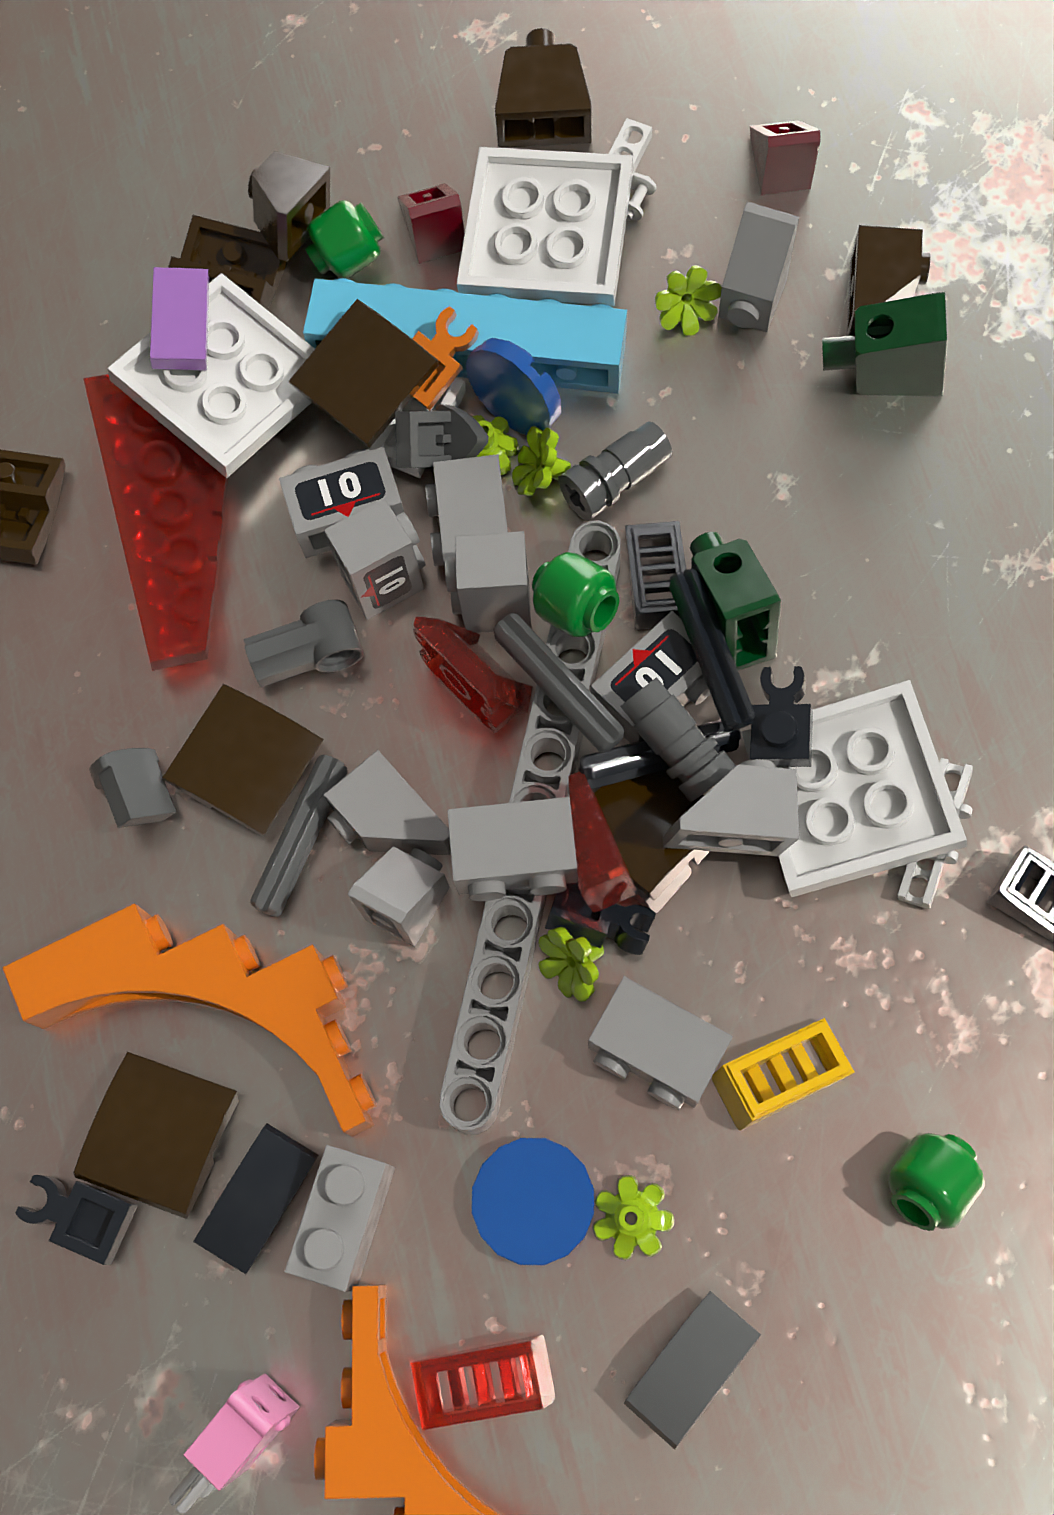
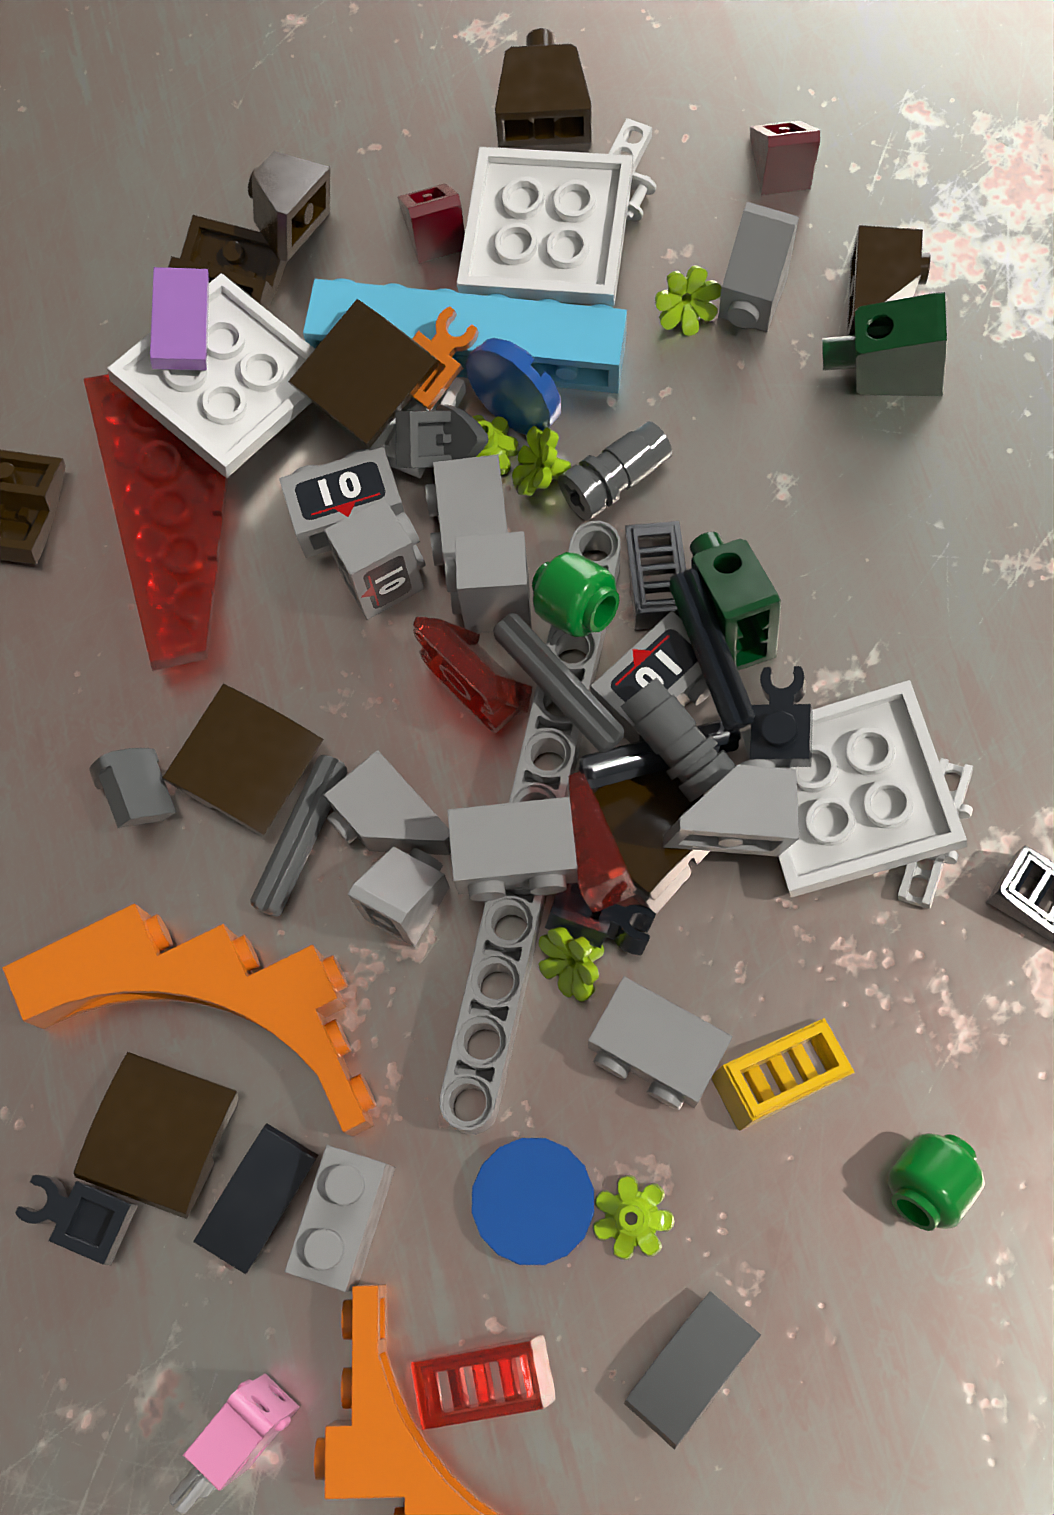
dark grey piece [244,600,363,687] -> none
green head [305,200,384,279] -> none

